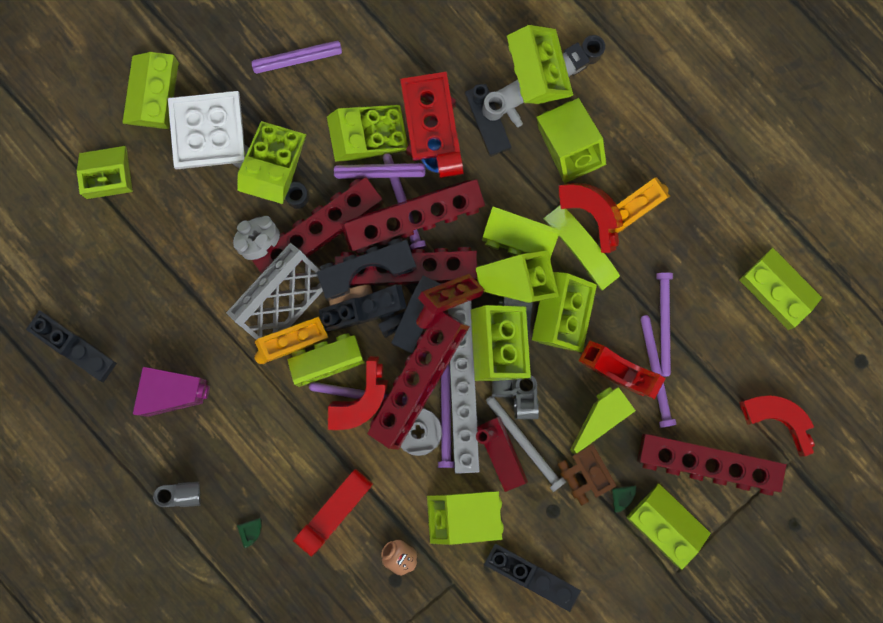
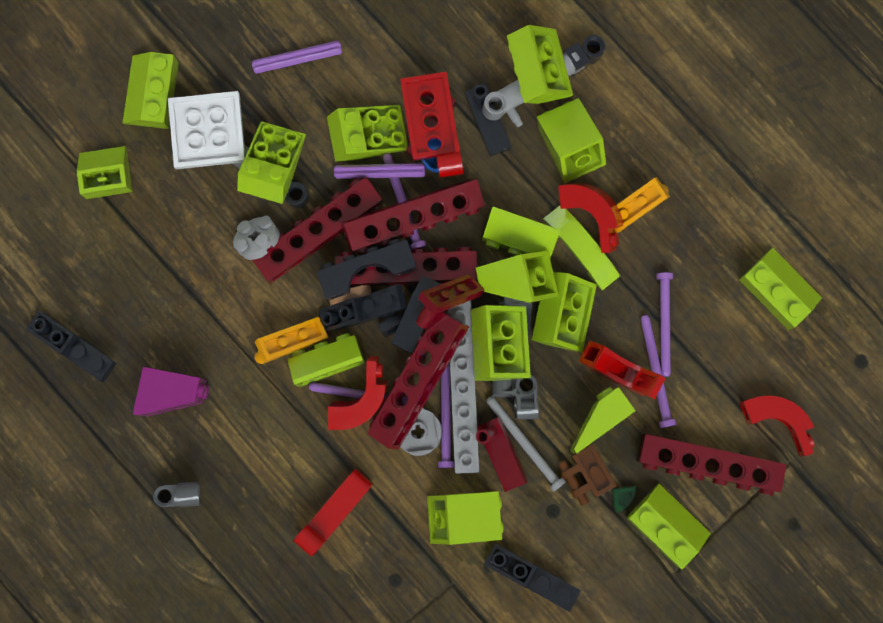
light grey fence [226,243,323,340] -> none
dark green tile [237,518,262,548] -> none
nougat head [381,540,417,576] -> none

